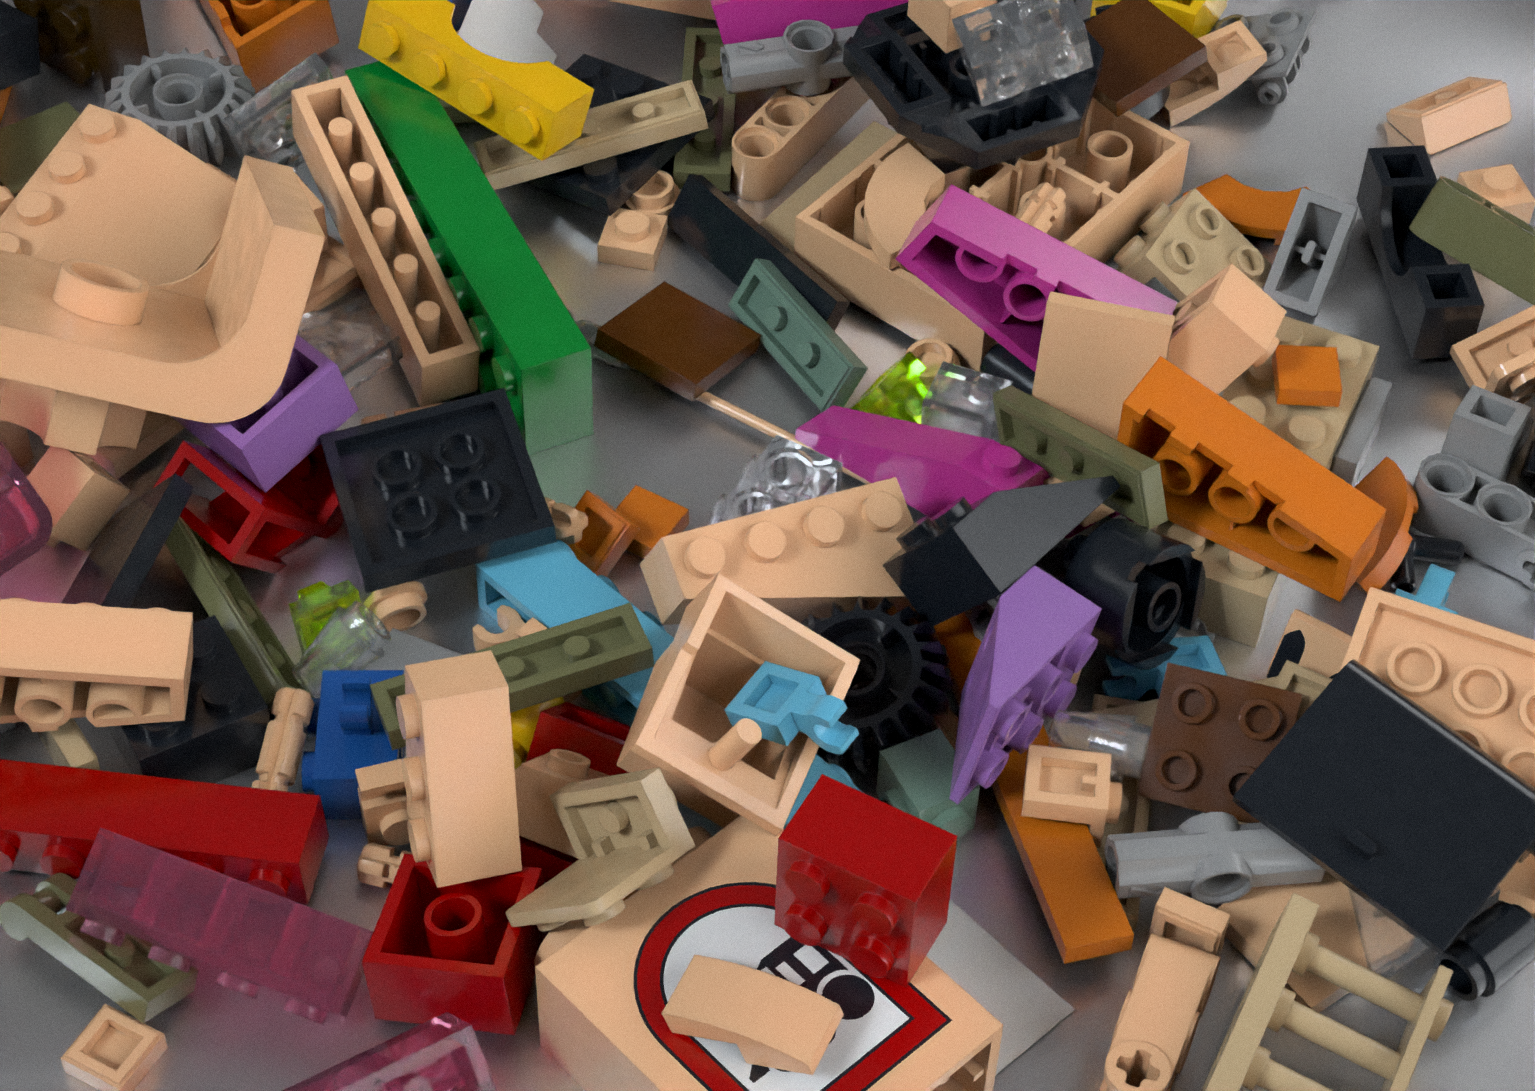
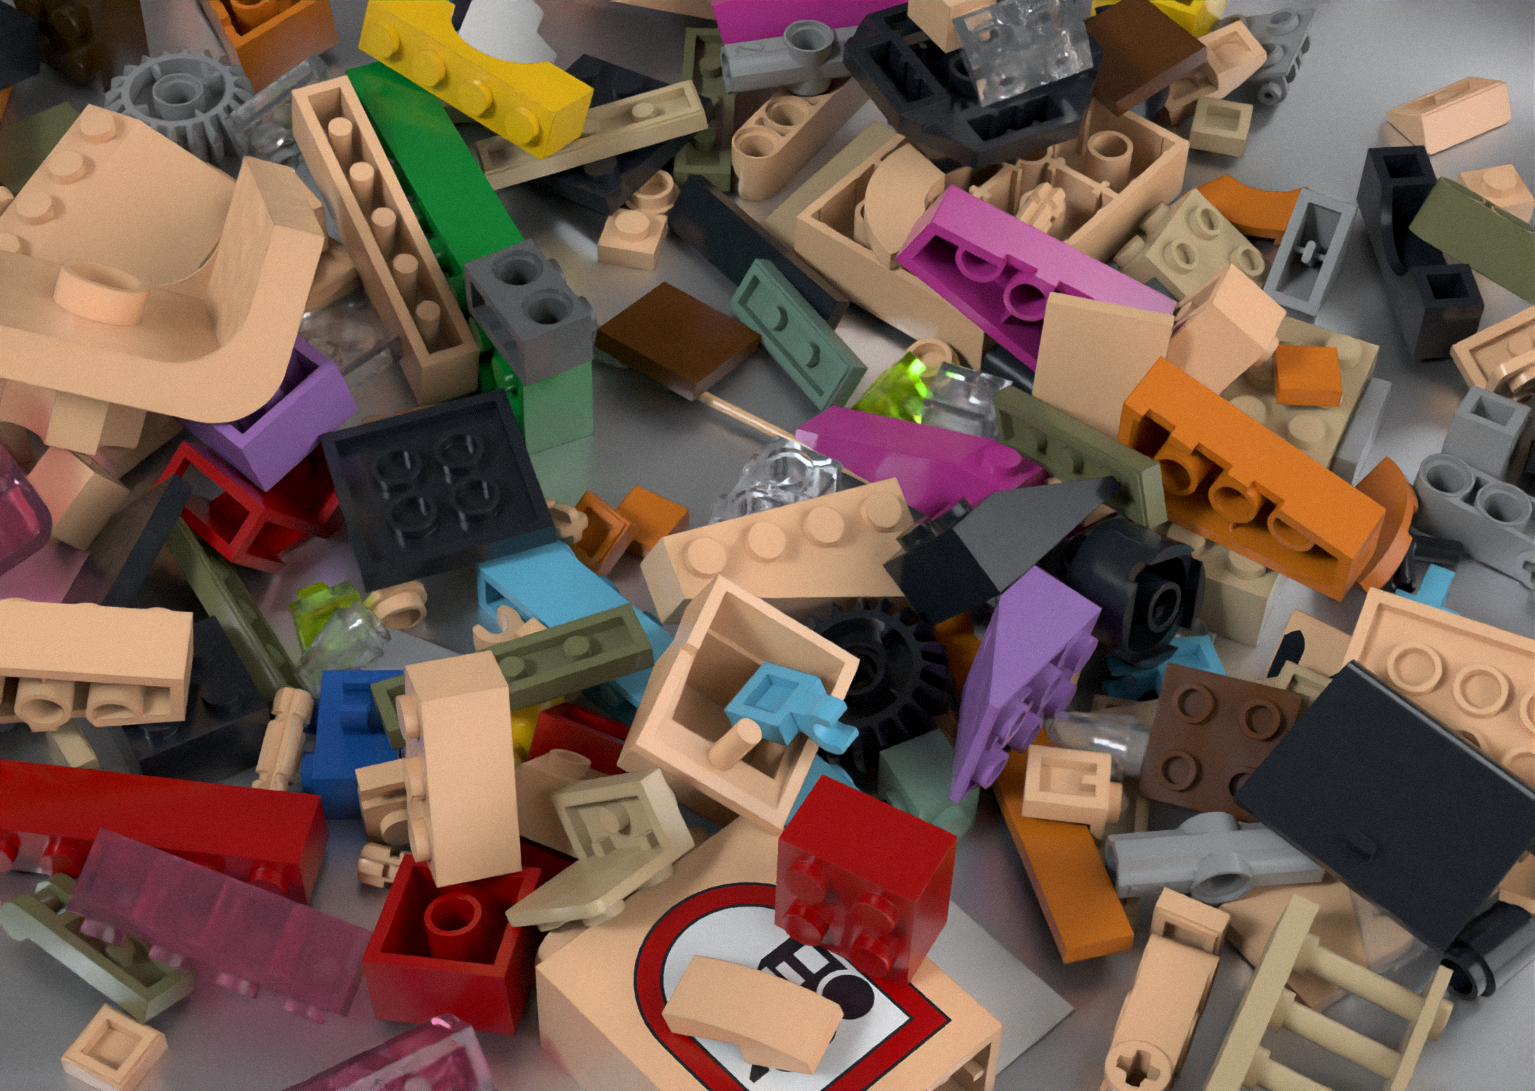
none -> dark grey brick [464,238,597,387]
none -> tan plate [1189,96,1254,157]

